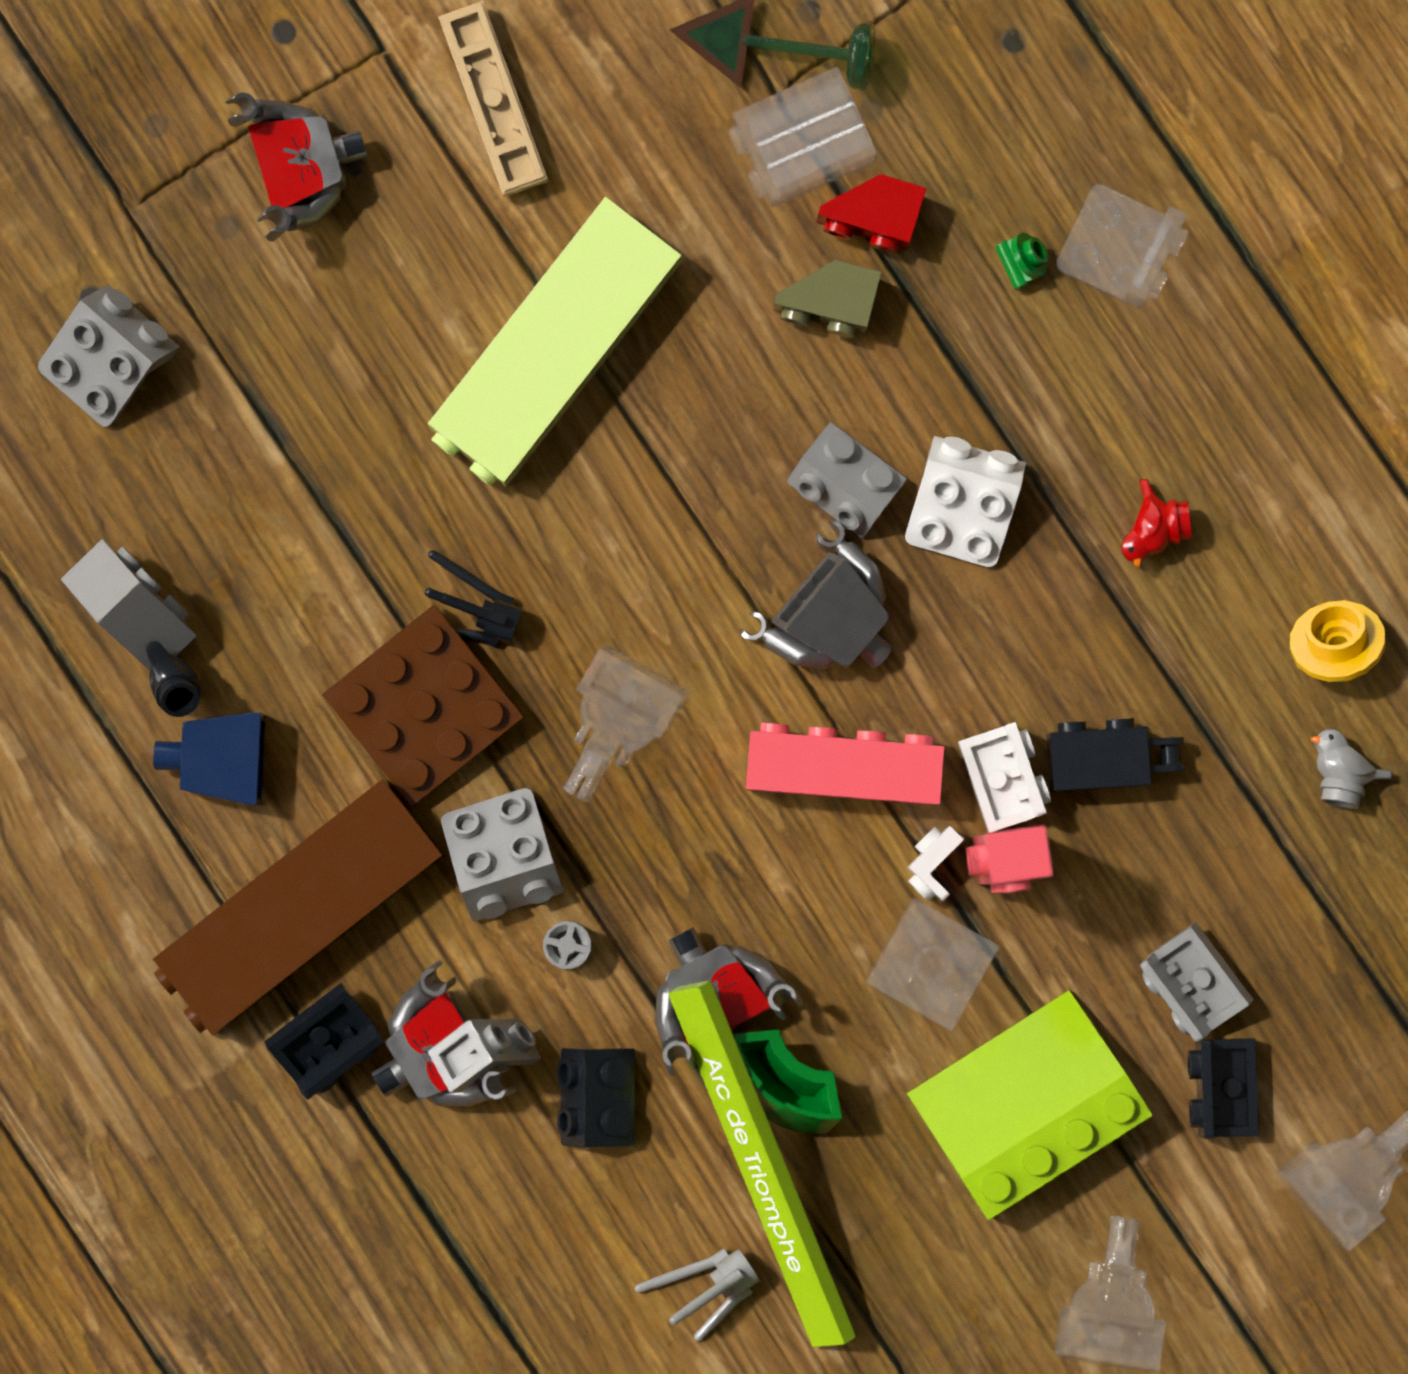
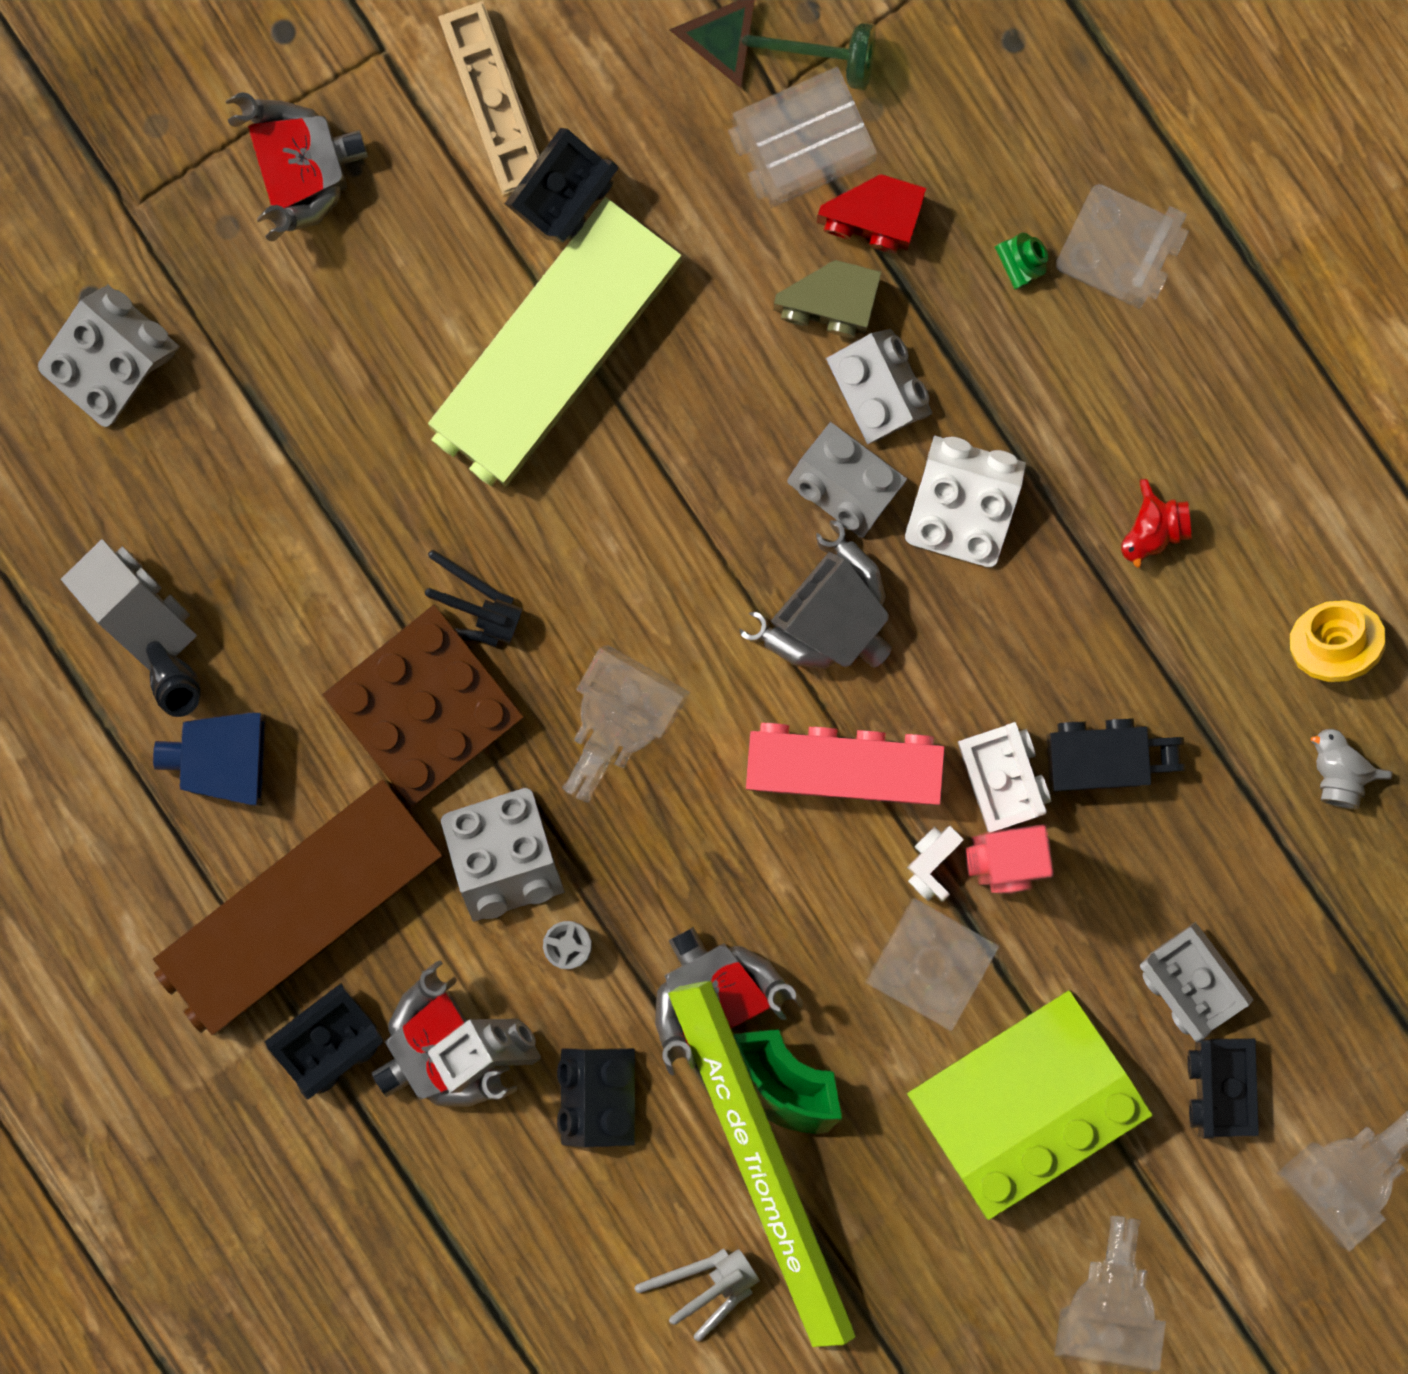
none -> black bracket [504,128,619,243]
none -> bracket [826,329,932,444]

